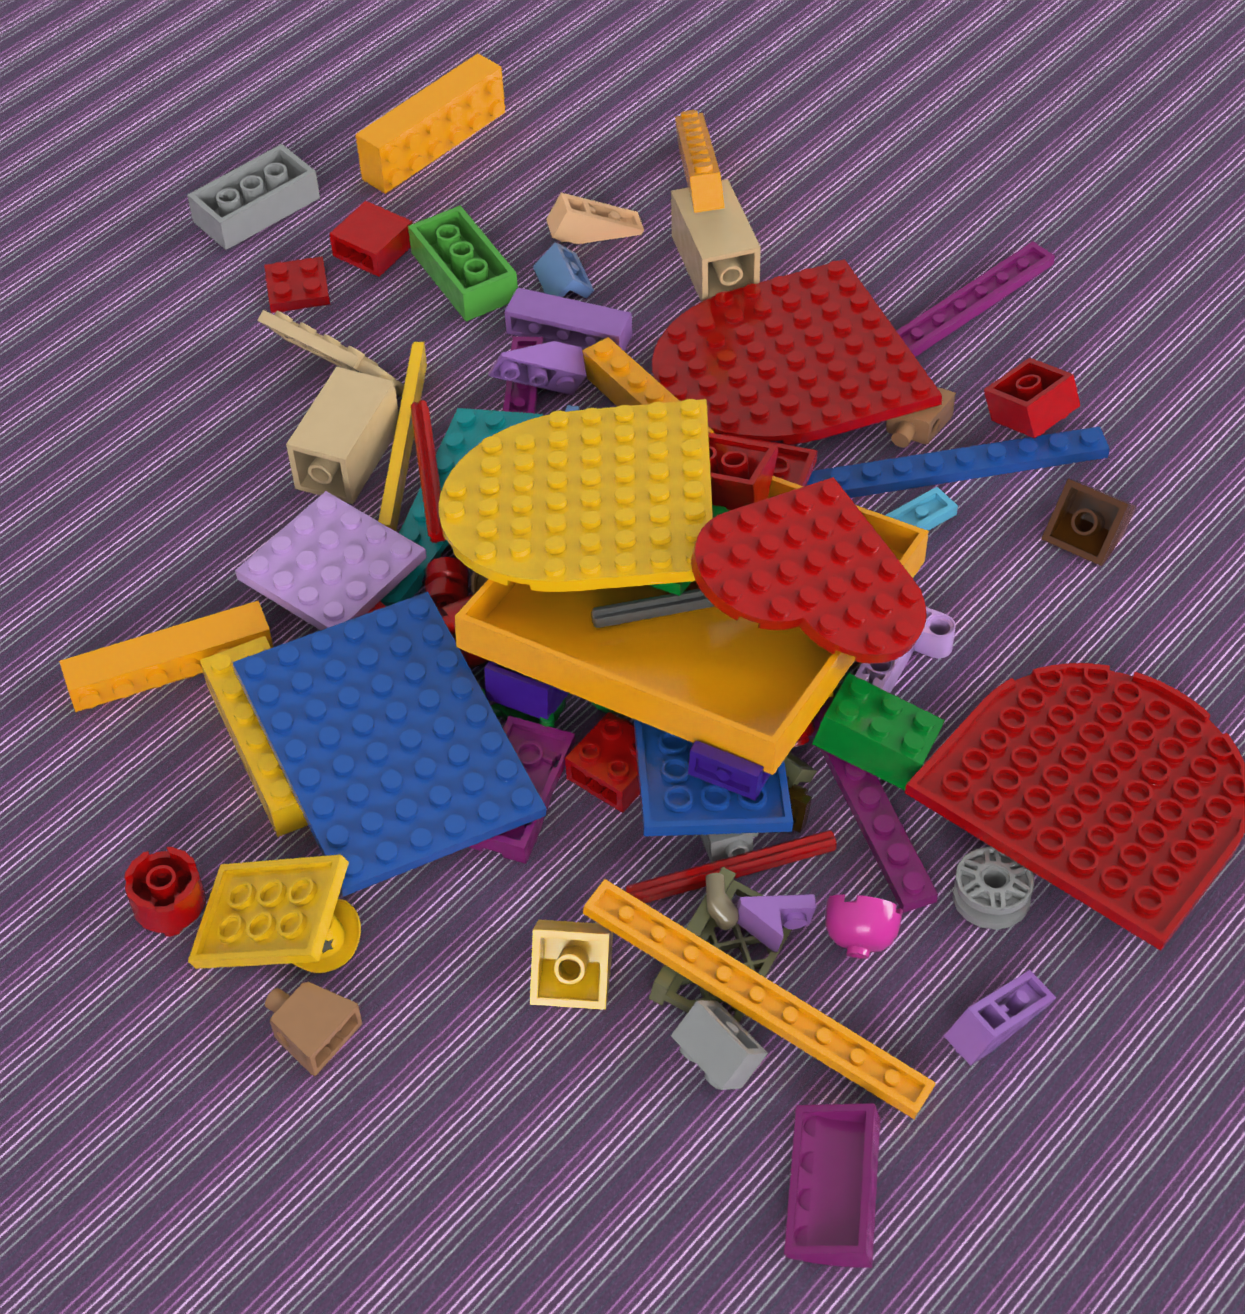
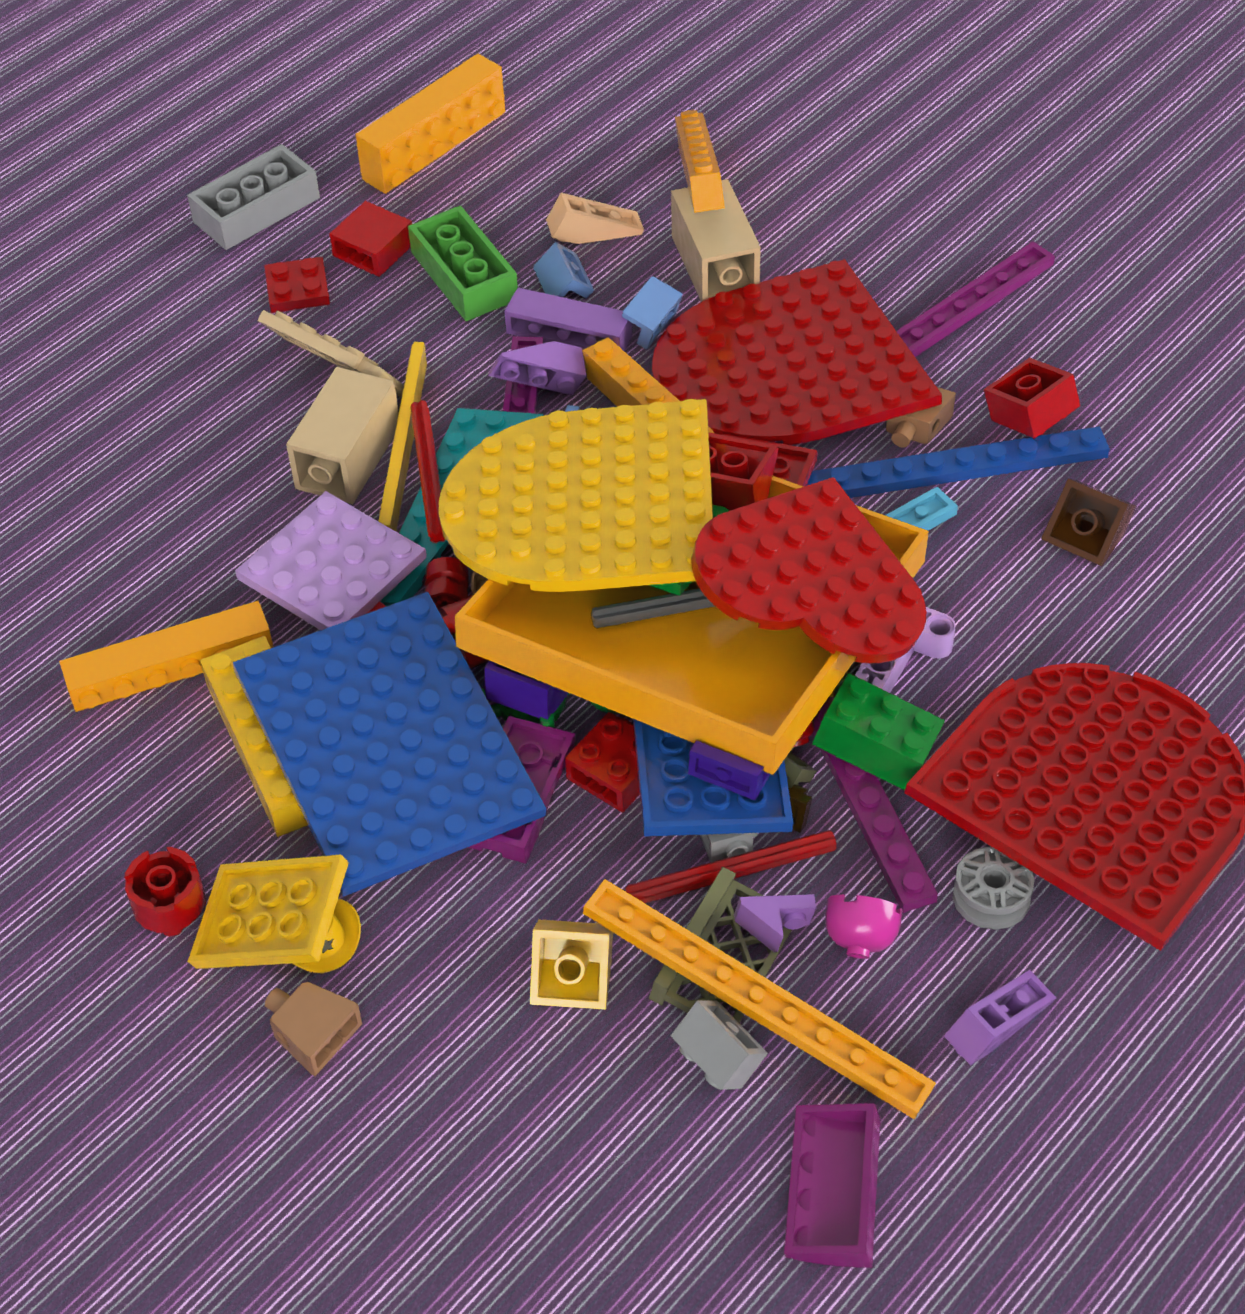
dark tan arm [706,873,739,930] -> none
none -> medium blue panel [622,276,683,350]

